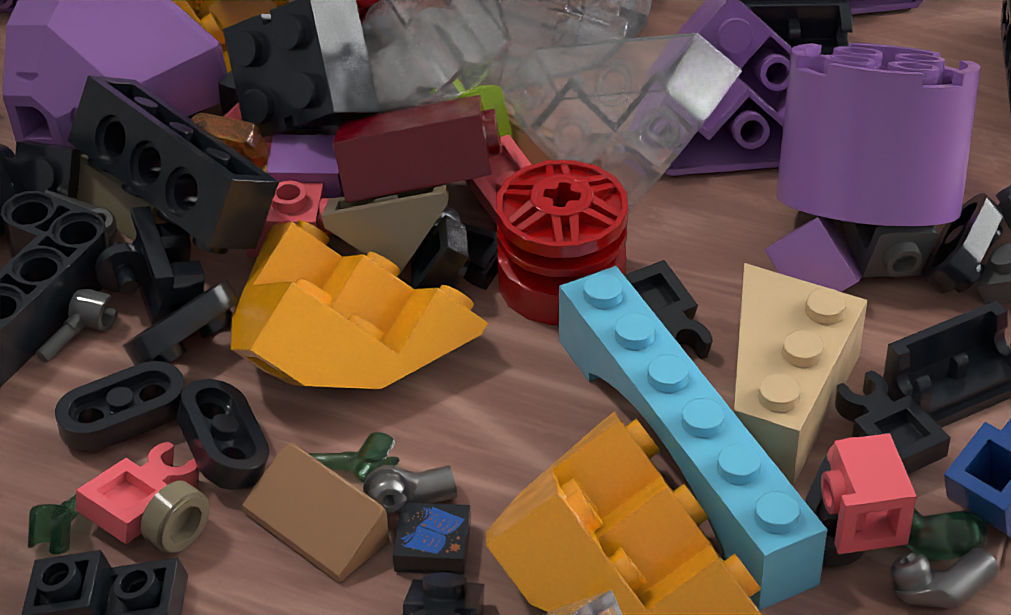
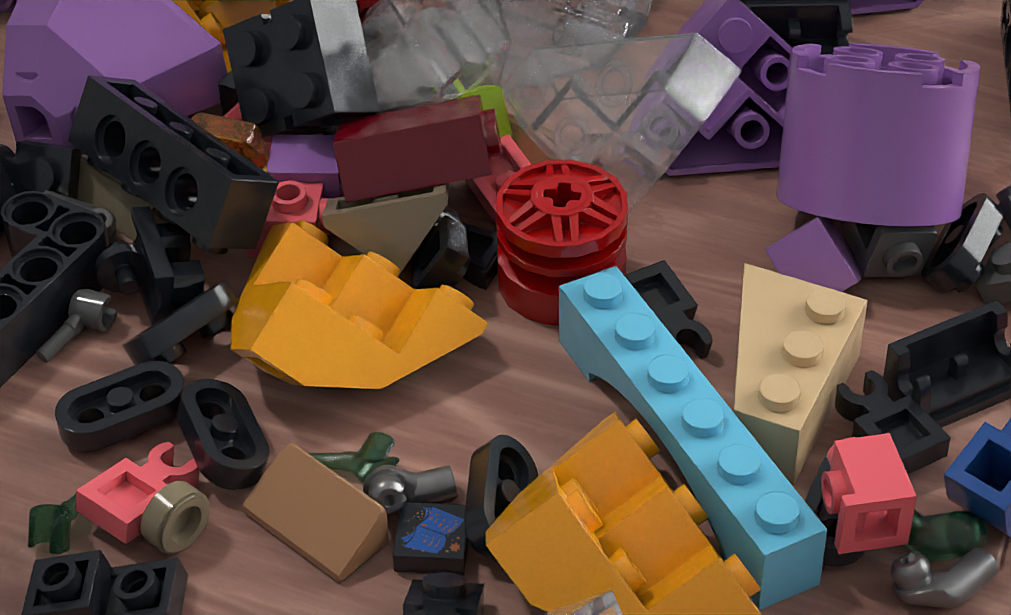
none -> black plate [464,435,538,563]

